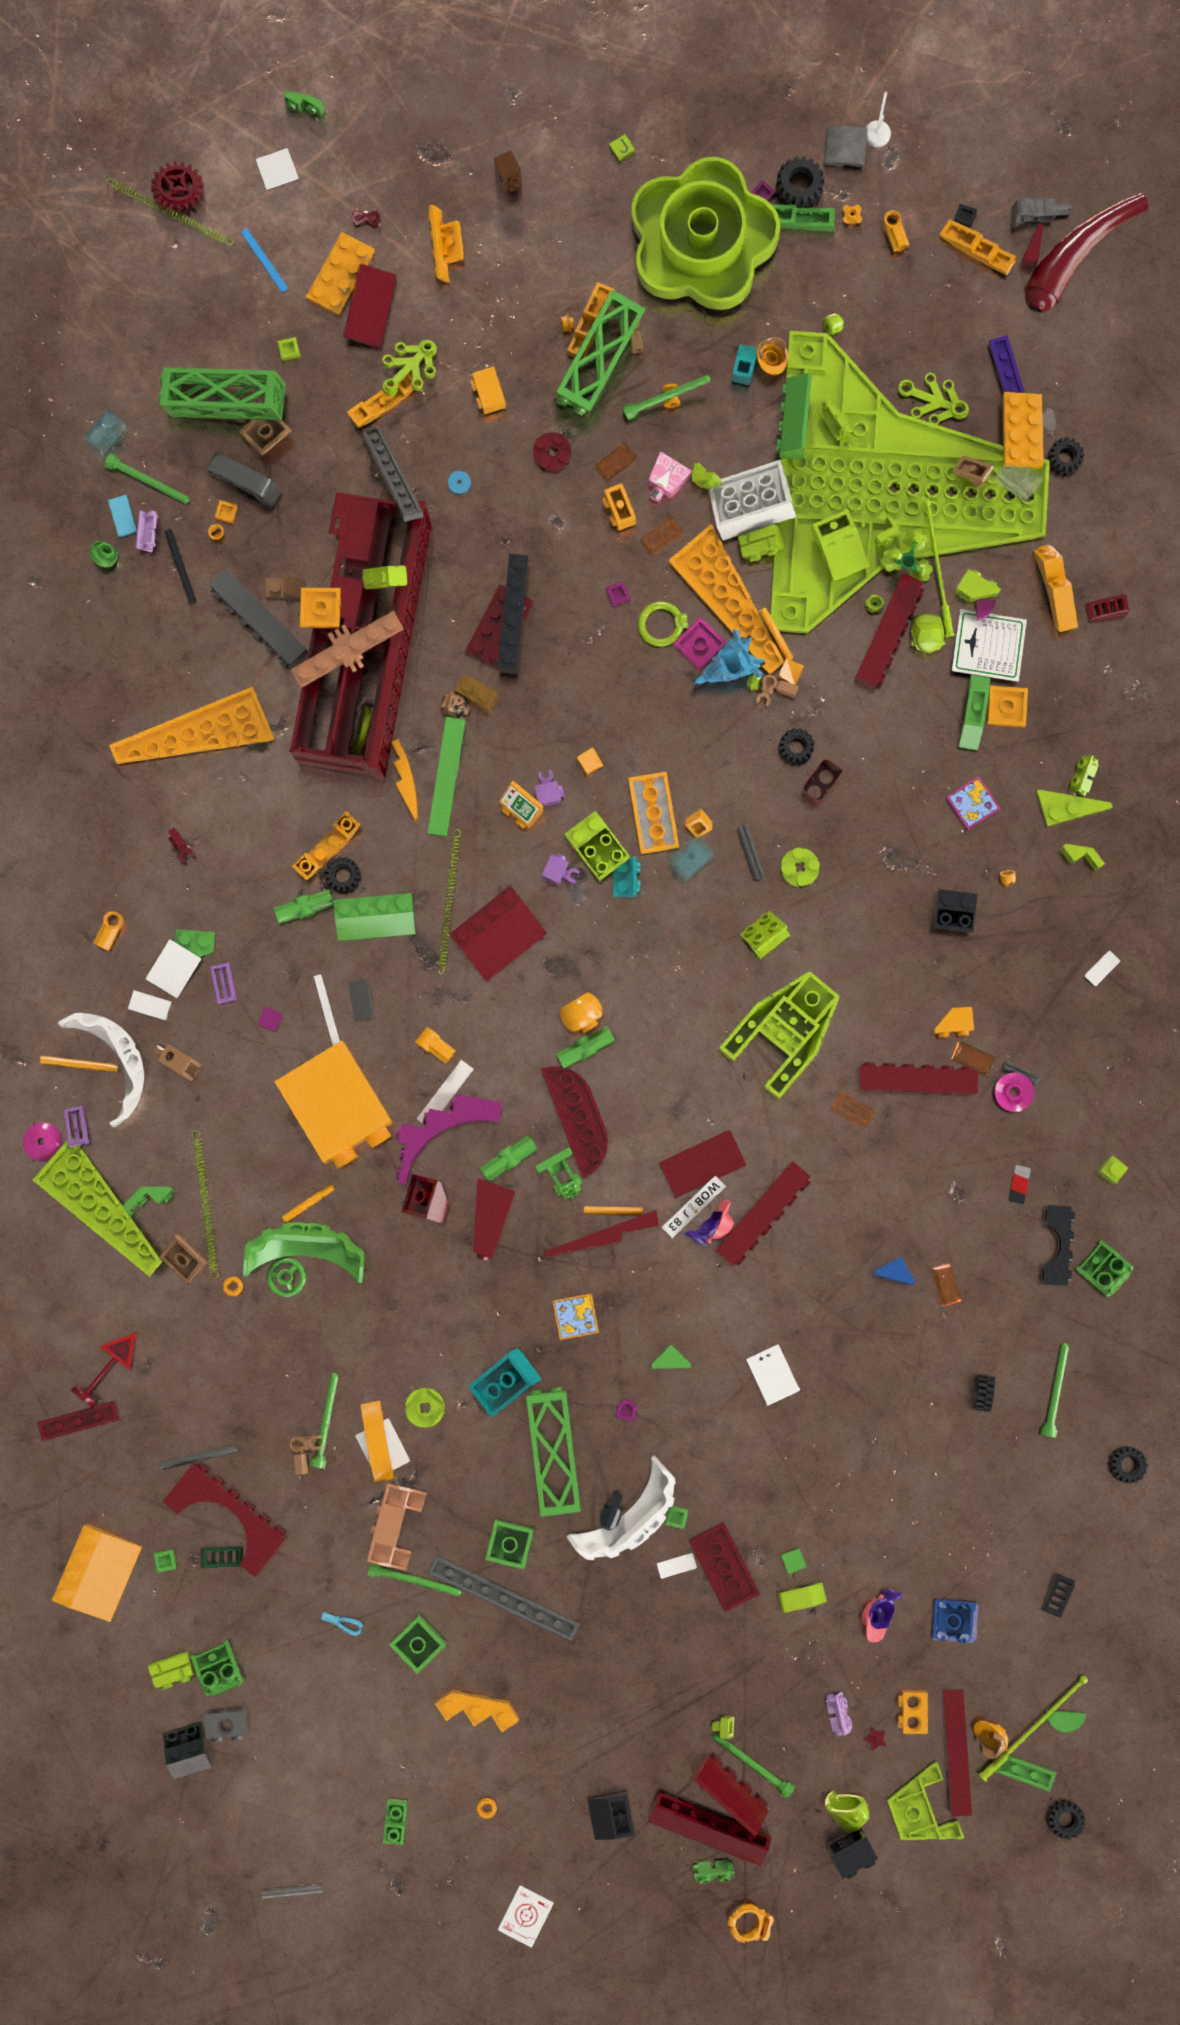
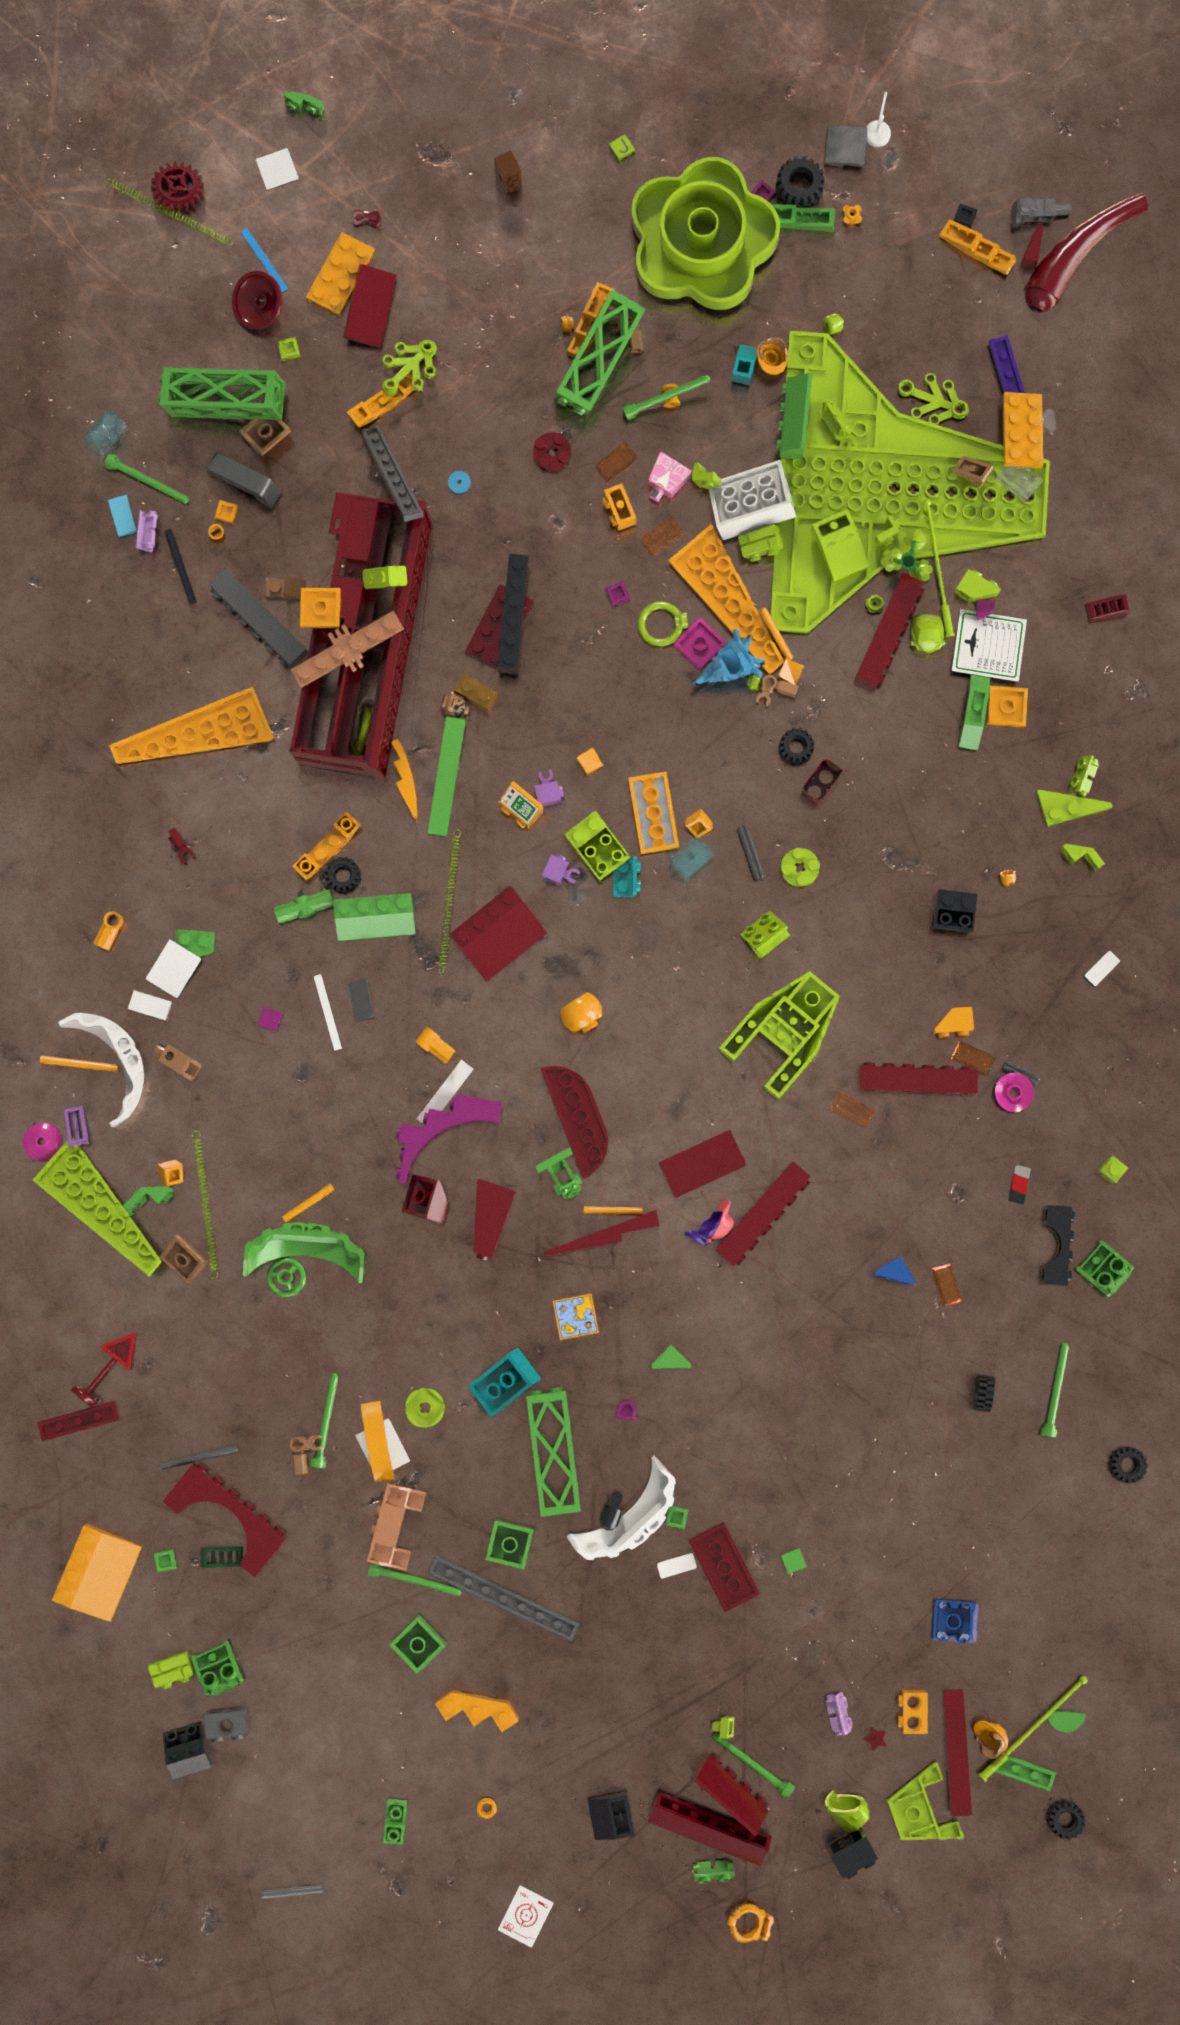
bright green plate [89,541,118,567] -> none
medium lavender tile [210,962,237,1005] -> none
light orange plate [223,1277,243,1296] -> none
light orange brick [274,1041,394,1169] -> none
medium azure piece [321,1612,363,1636] -> none
light orange bracket [428,205,464,283] -> none
light orange brick [470,366,506,414] -> none
bright green piece [480,1135,538,1182] -> none
bright green piece [556,1026,615,1068] -> none
white sticker [662,1176,726,1238] -> none
white container [746,1344,800,1406] -> none
lime slope [778,1582,827,1613] -> none
dark purple hair [861,1589,903,1642] -> none
light orange piece [882,210,909,252] -> none
tile [946,777,1000,830] -> none
light orange arch [1033,545,1078,632] -> none
black slope [1042,1573,1076,1618] -> none
black tyre [1048,437,1085,475] -> none
none -> light orange slope [158,1160,184,1187]
none -> dark red dish [232,271,282,330]

